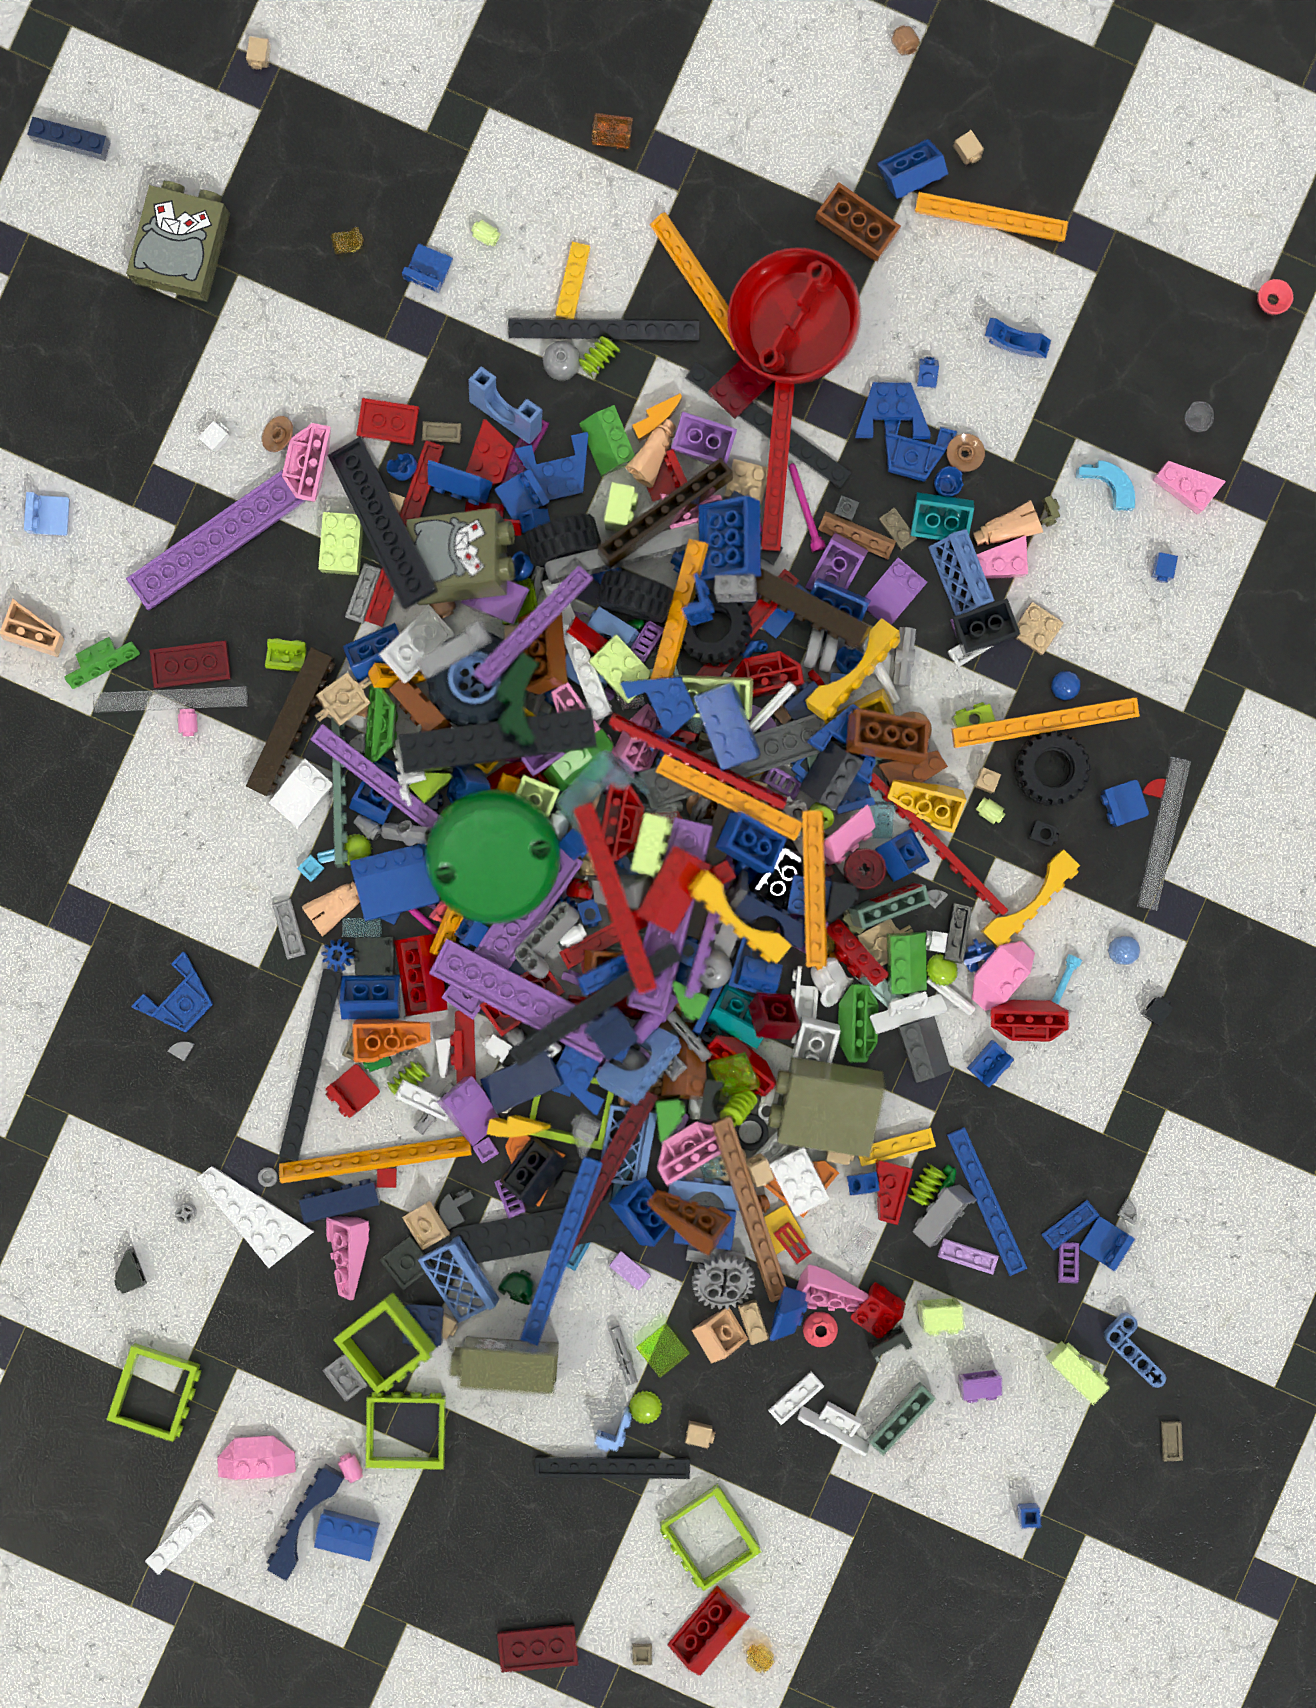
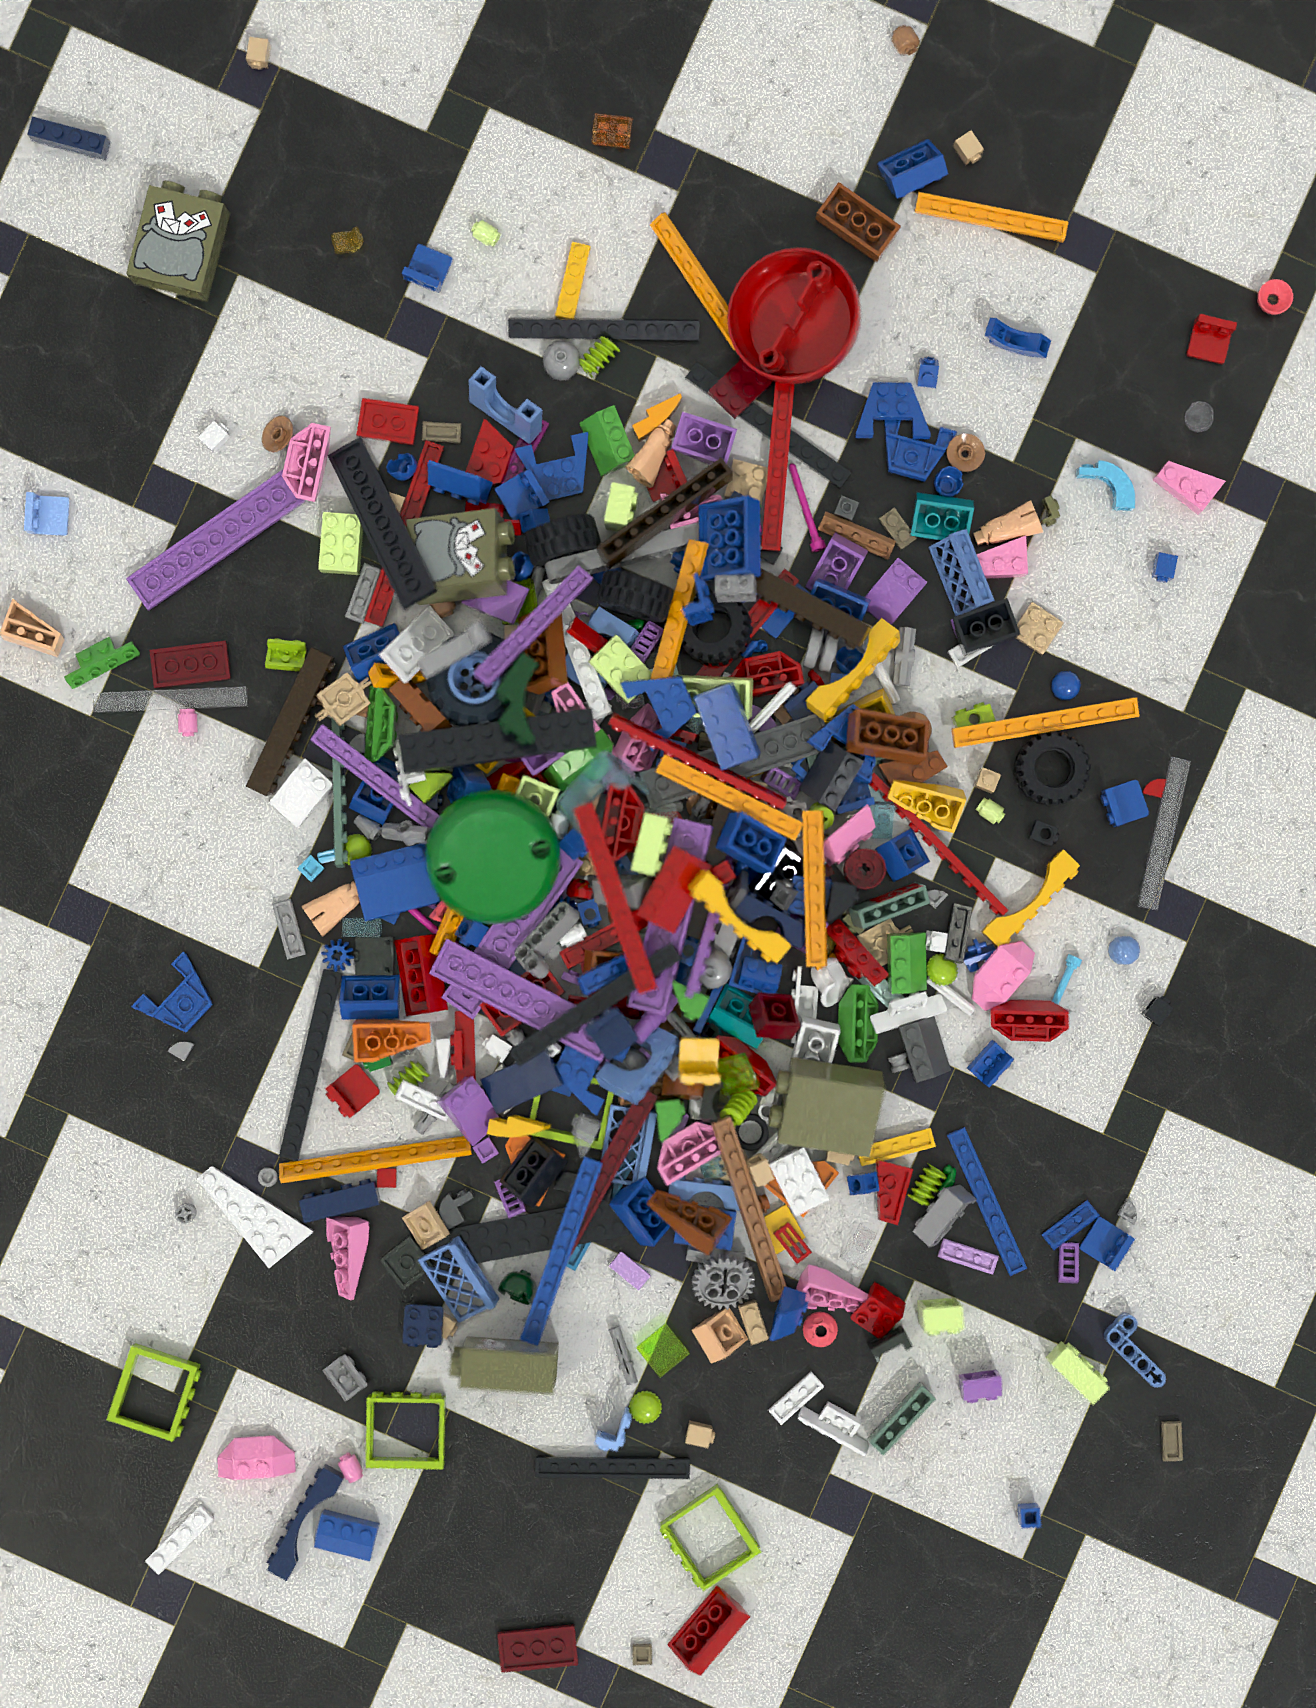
pearl dark grey slope [114,1248,147,1294] -> none
lime window [333,1293,436,1394] -> none
clear yellow head [746,1643,775,1673] -> none
none -> yellow bracket [678,1038,720,1085]
none -> dark grey bracket [770,879,799,911]
none -> light grey wheel [888,1052,910,1073]
none -> red bracket [1187,314,1237,364]

